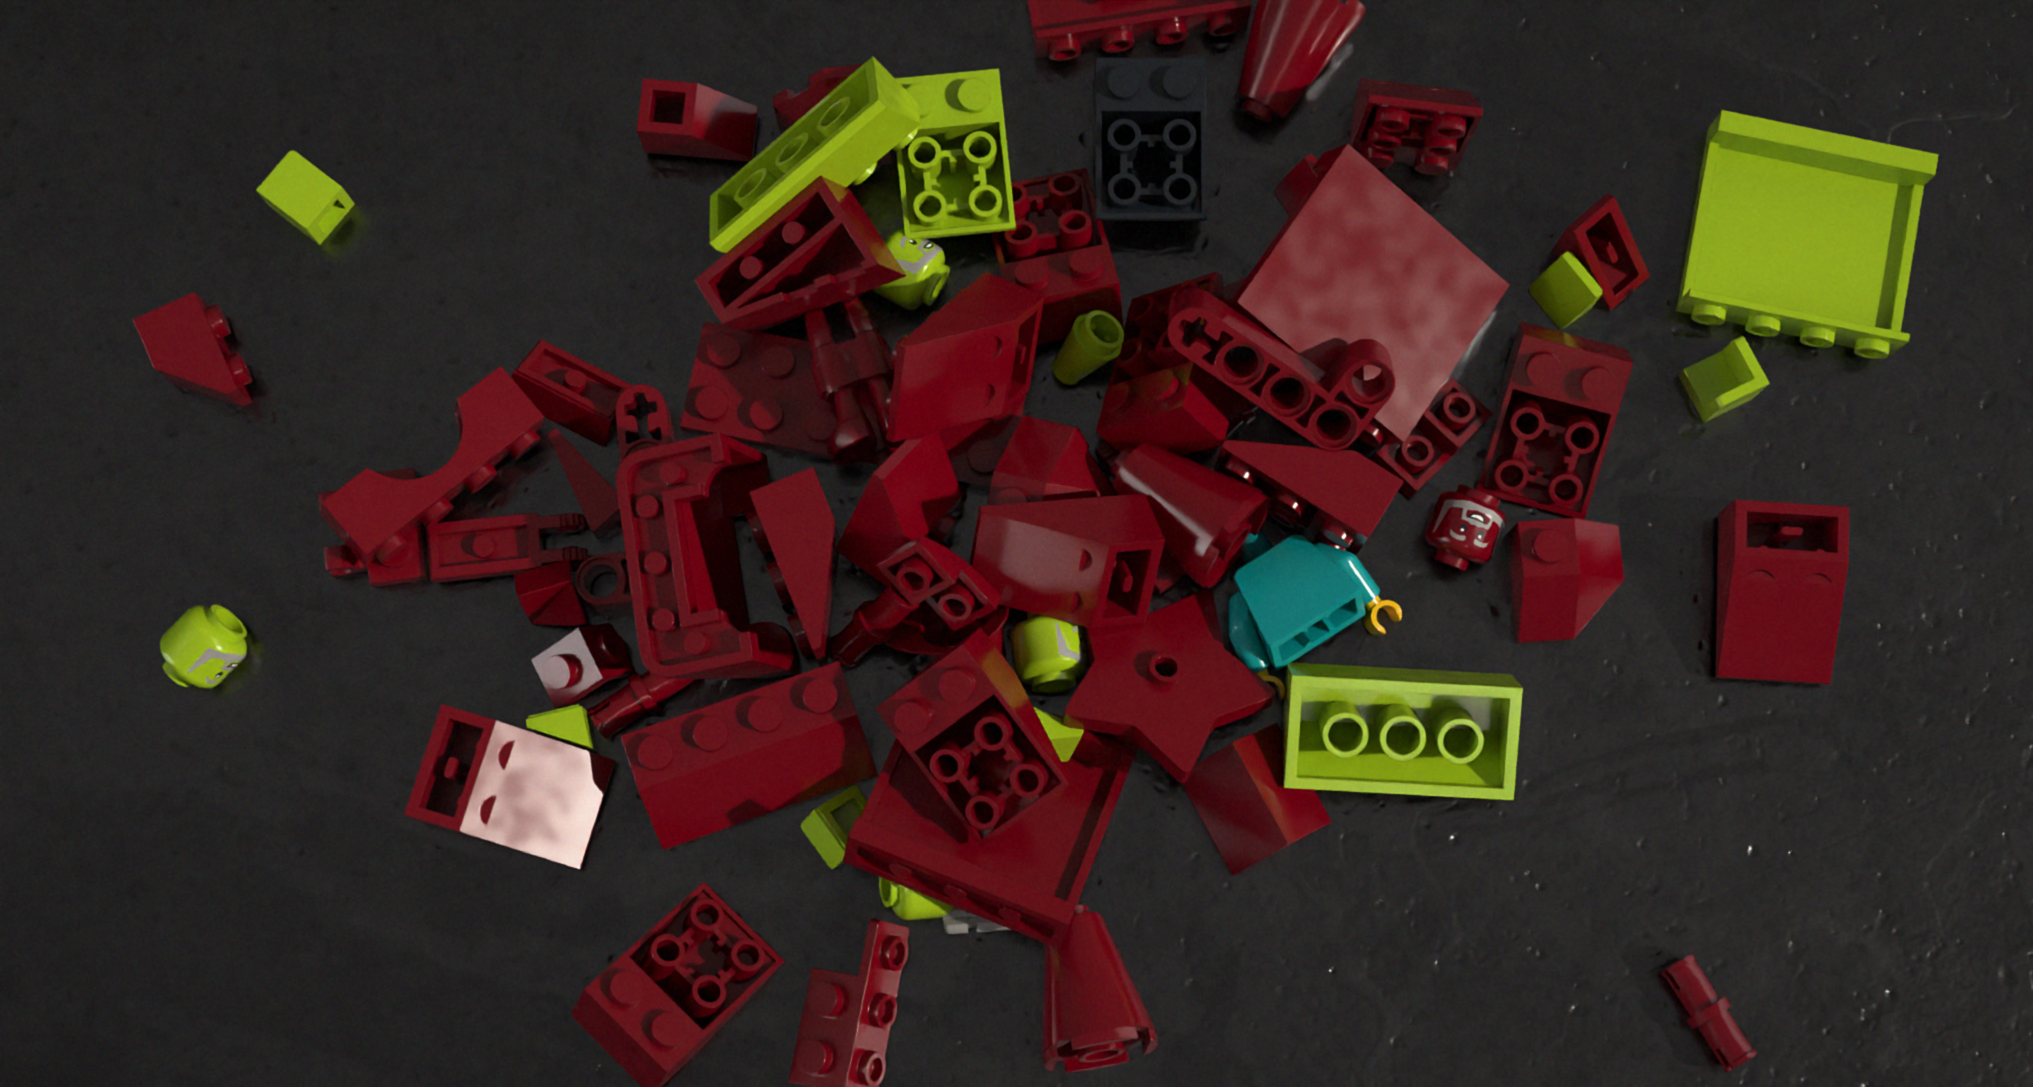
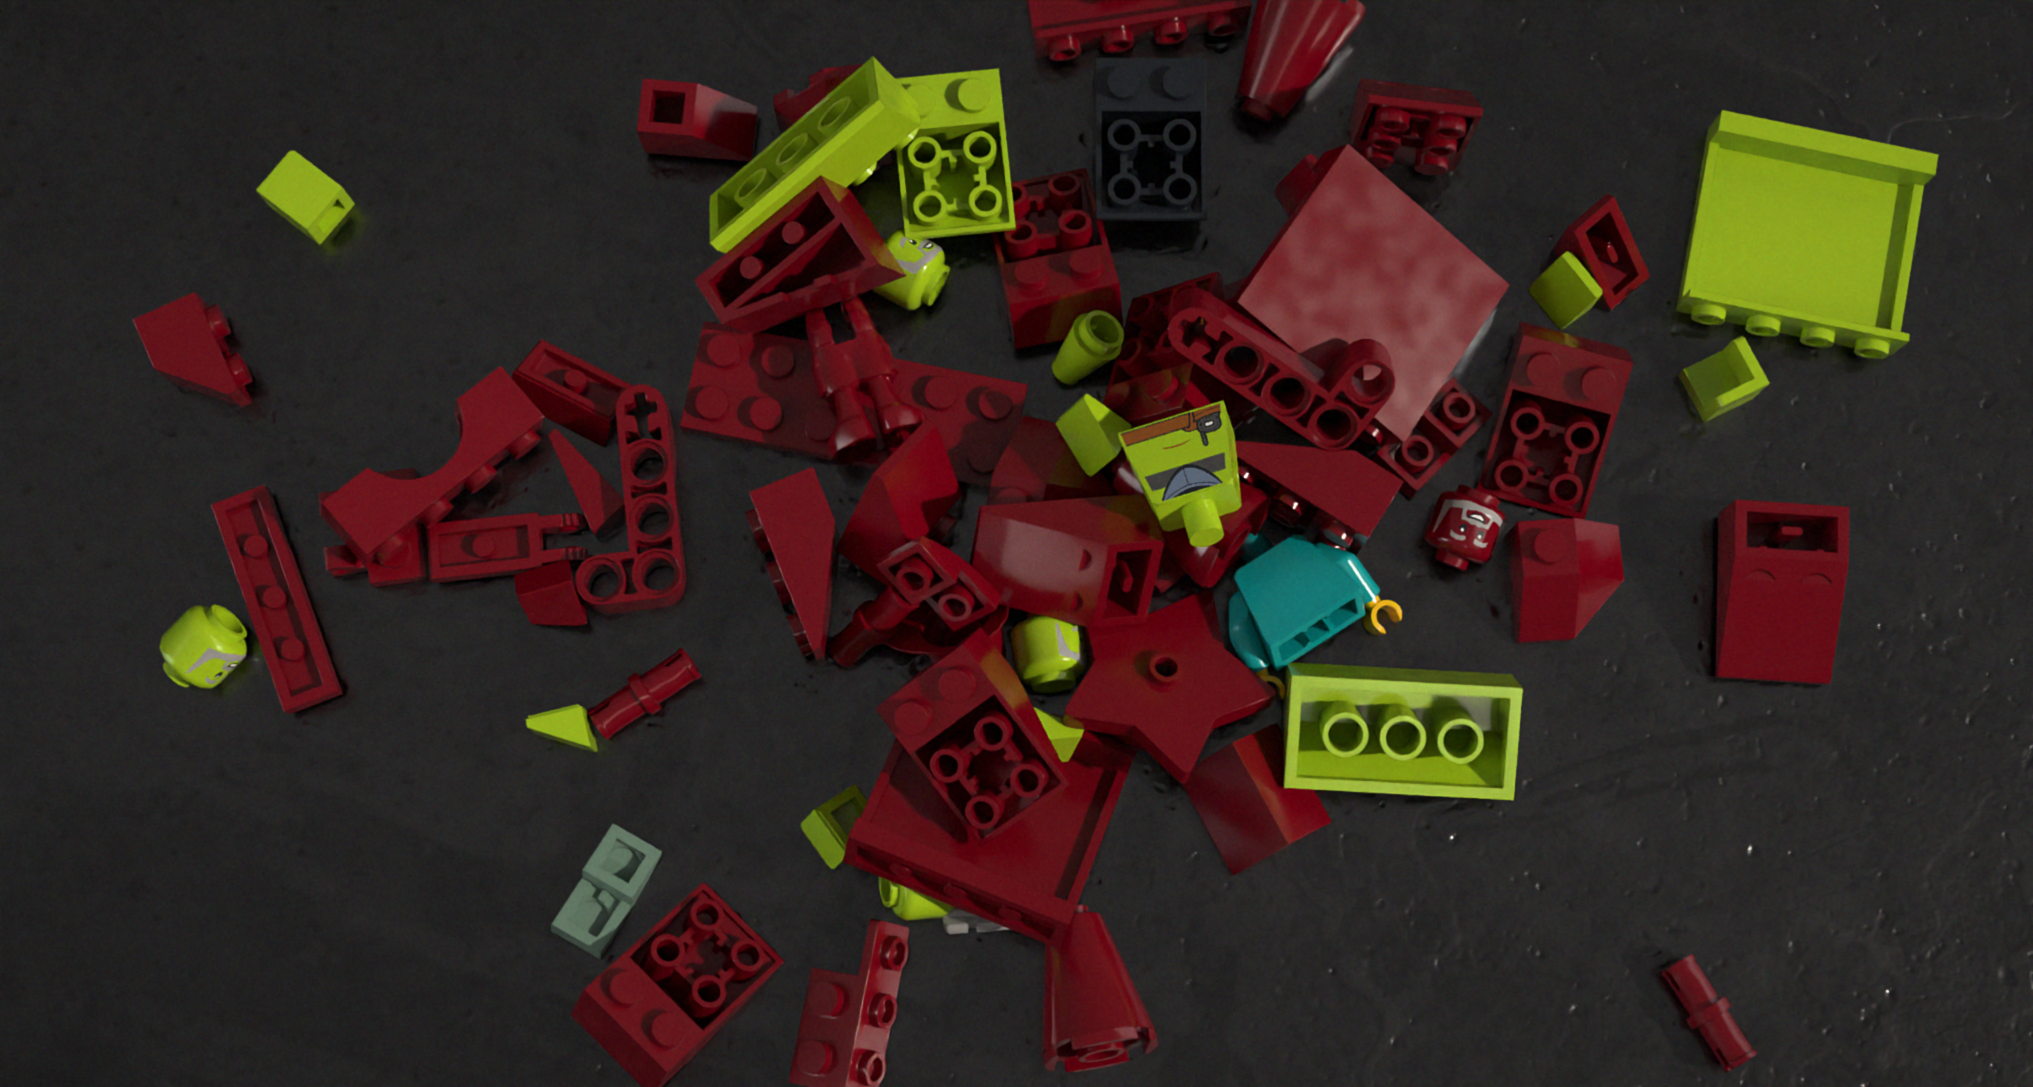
slope [404,704,616,870] -> none
dark red bracket [531,623,634,709] -> none
dark red windscreen [616,432,800,679] -> none
dark red slope [621,661,879,850] -> none
dark red slope [885,272,1045,442] -> none
none -> dark red plate [211,485,343,715]
none -> sand green slope [551,823,662,959]
none -> lime slope [1056,393,1132,477]
none -> lime torso [1118,400,1242,547]

